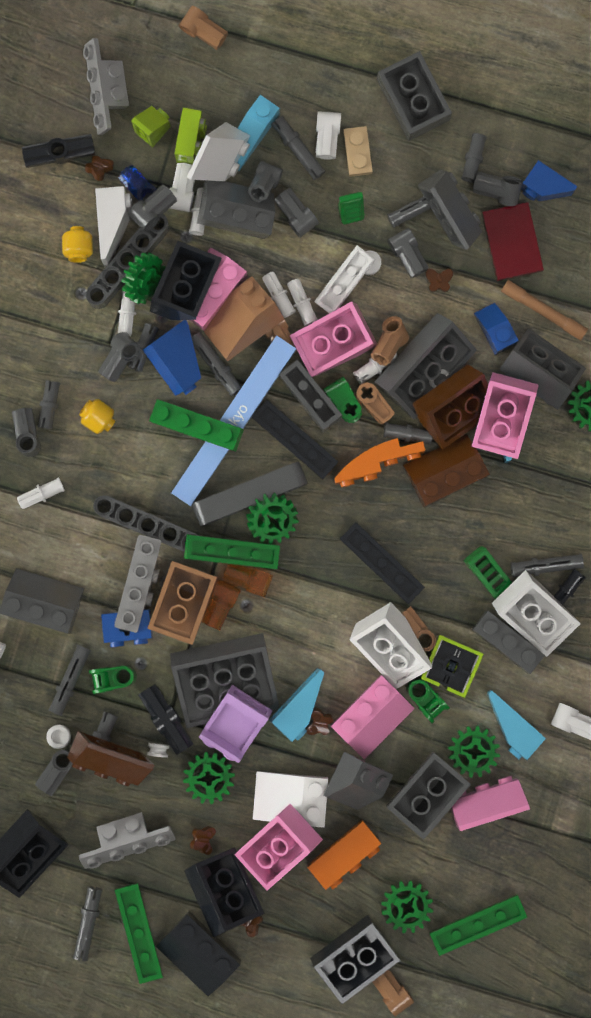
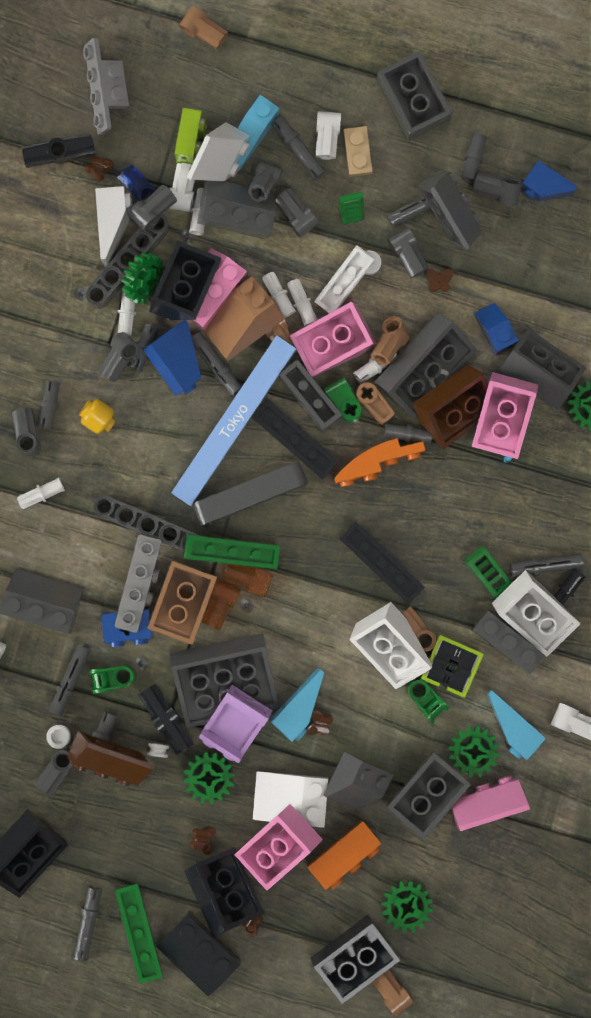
yellow head [62,226,93,263] -> none
light grey bracket [79,812,176,869] -> none
lime slope [131,106,171,148] -> none
green plate [149,399,244,452] -> none
green gear [246,493,299,544] -> none
bright pink slope [331,675,415,760] -> none
reddish brown slope [403,434,490,508] -> none
green plate [429,894,528,956] -> none
dark red tile [482,202,544,281] -> none
medium nougat piece [501,280,588,341] -> none

